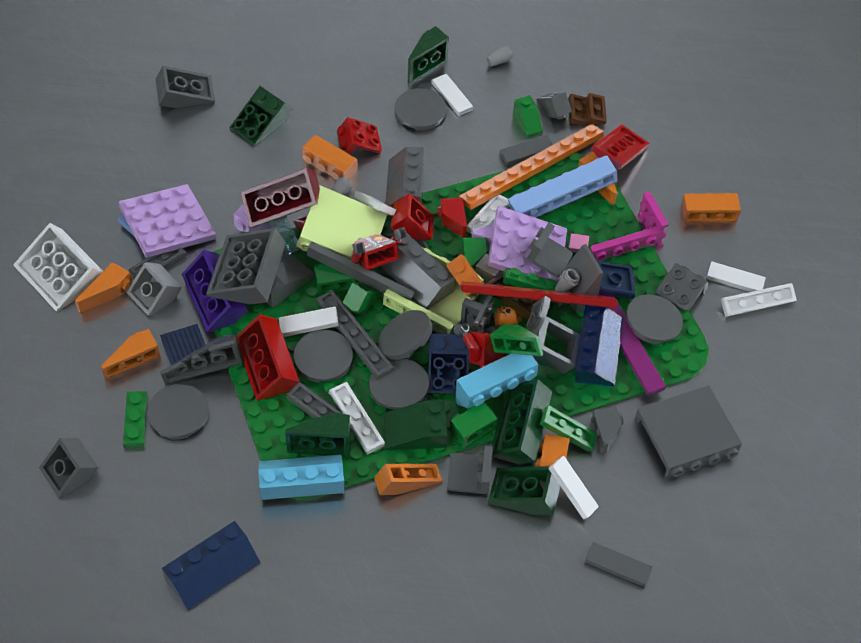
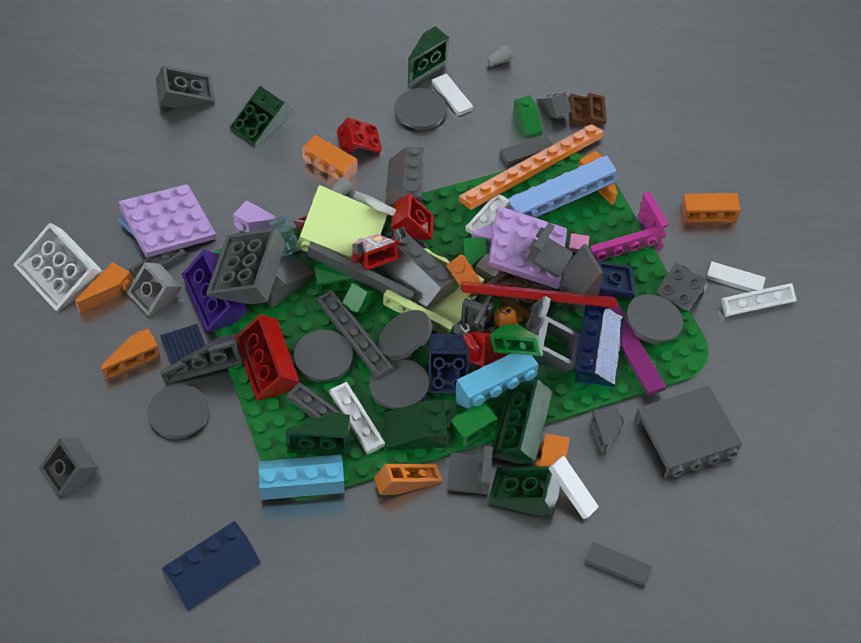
green plate [123,391,148,448] -> none
slope [240,168,320,228] -> none
white tile [279,307,339,337] -> none
red slope [437,198,467,238] -> none
green plate [503,268,558,291] -> none
green plate [540,405,597,452] -> none
light grey cone [555,269,580,292] -> none
red plate [591,124,650,170] -> none

